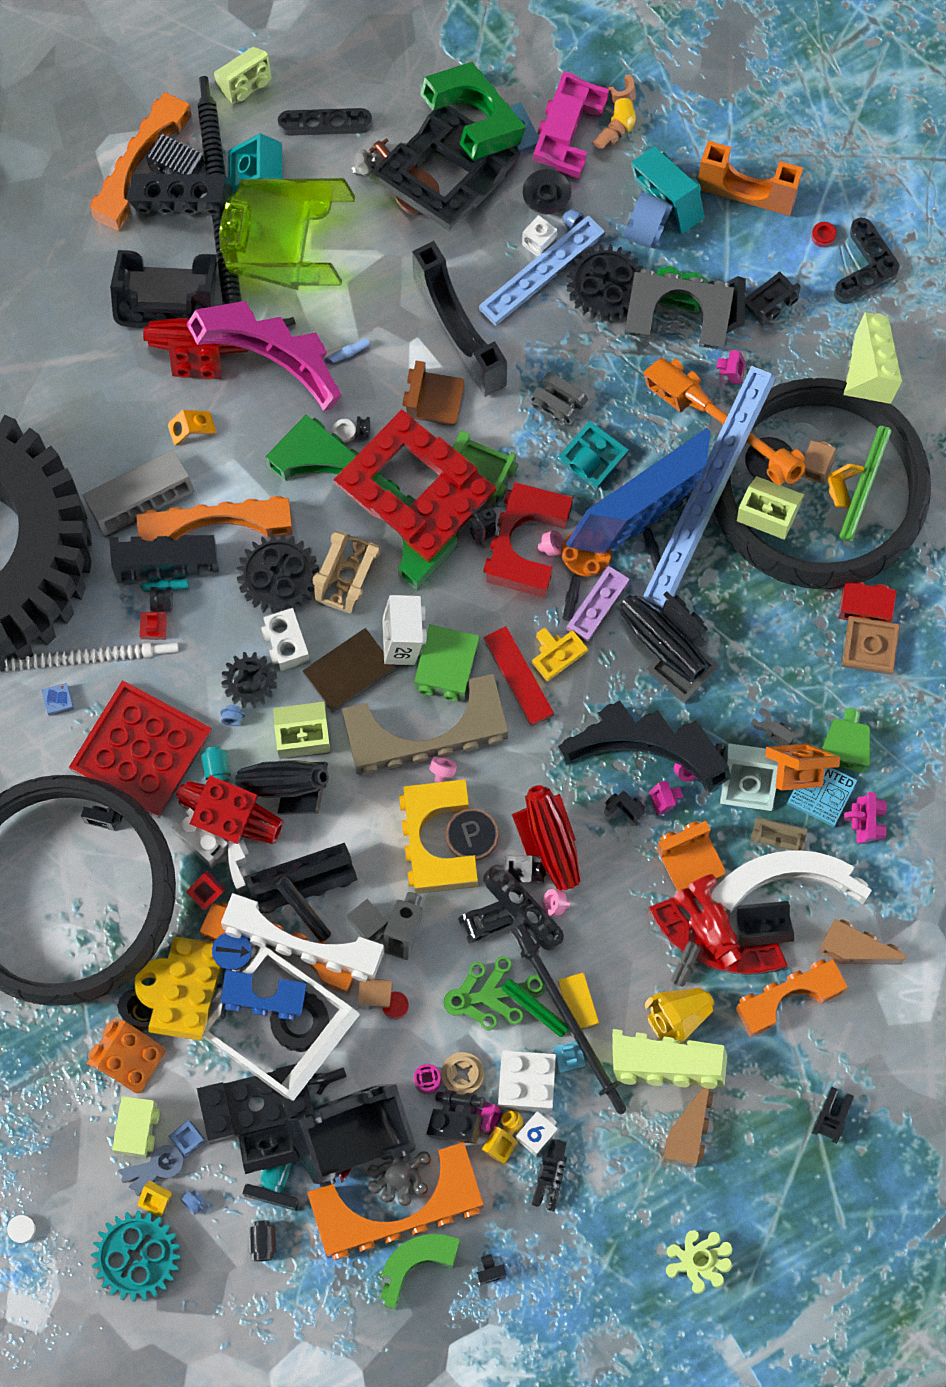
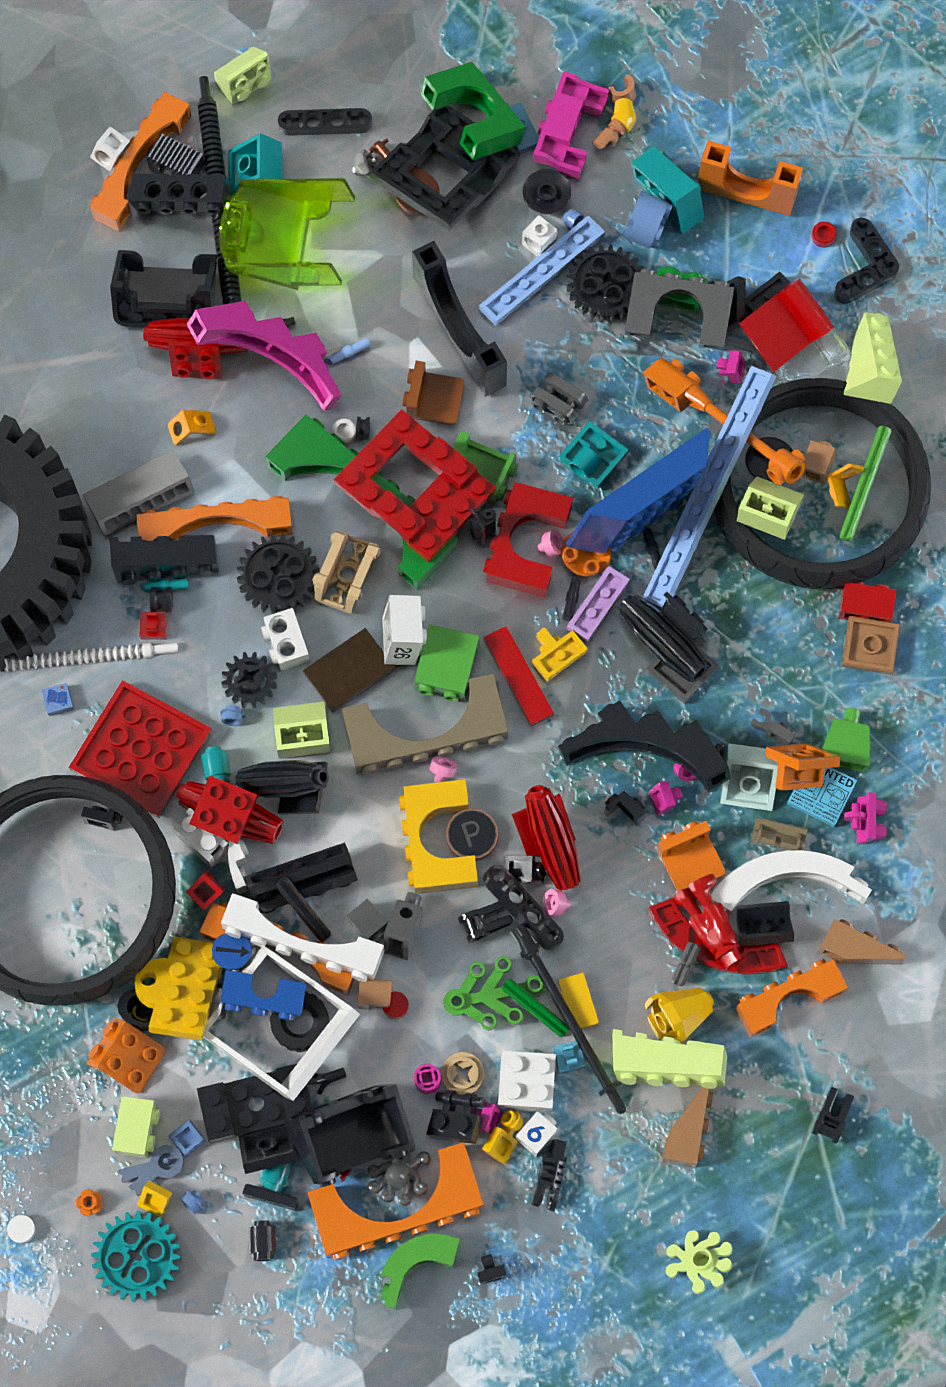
none -> orange plate [76,1189,103,1216]
none -> white brick [90,127,130,171]
none -> red door [739,278,852,384]

